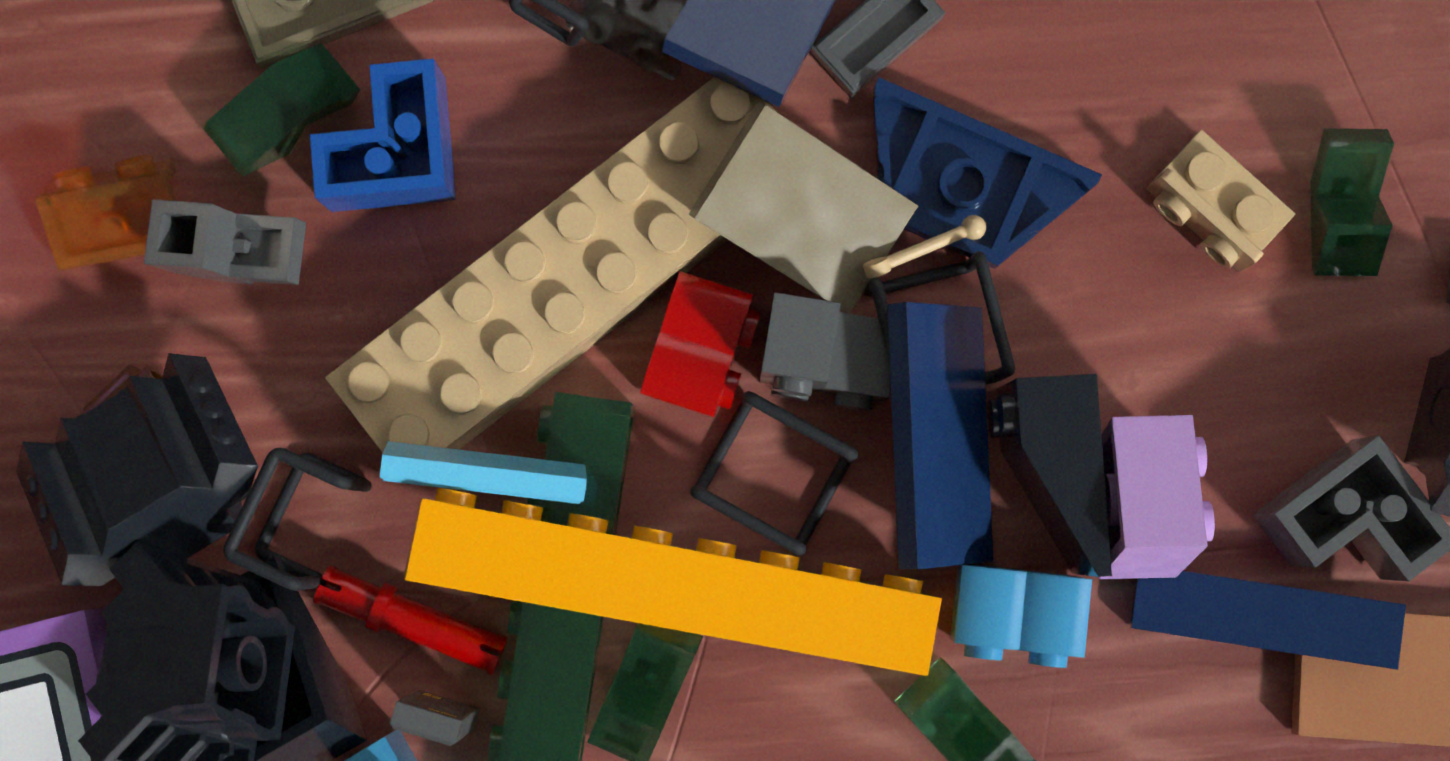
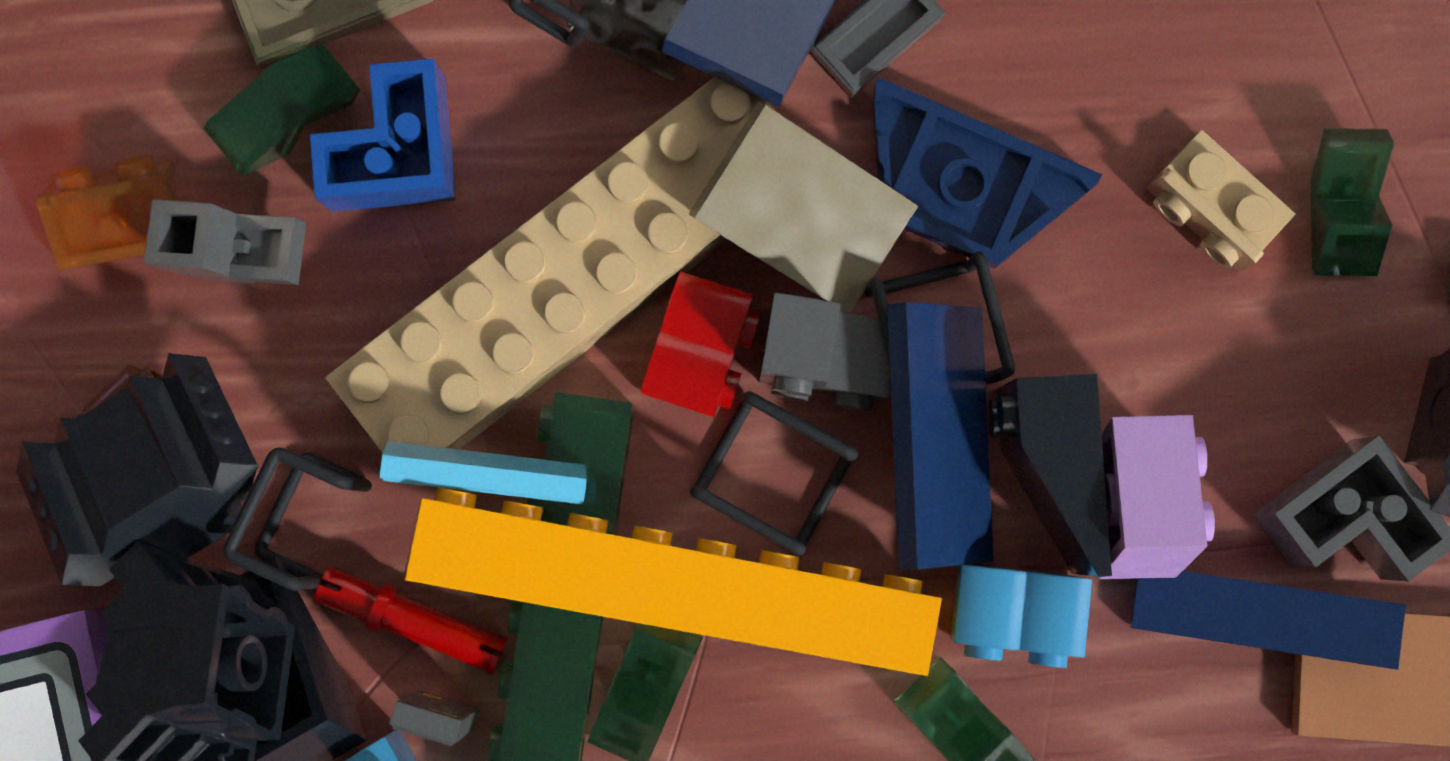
tan hinge [863,215,986,278] -> none

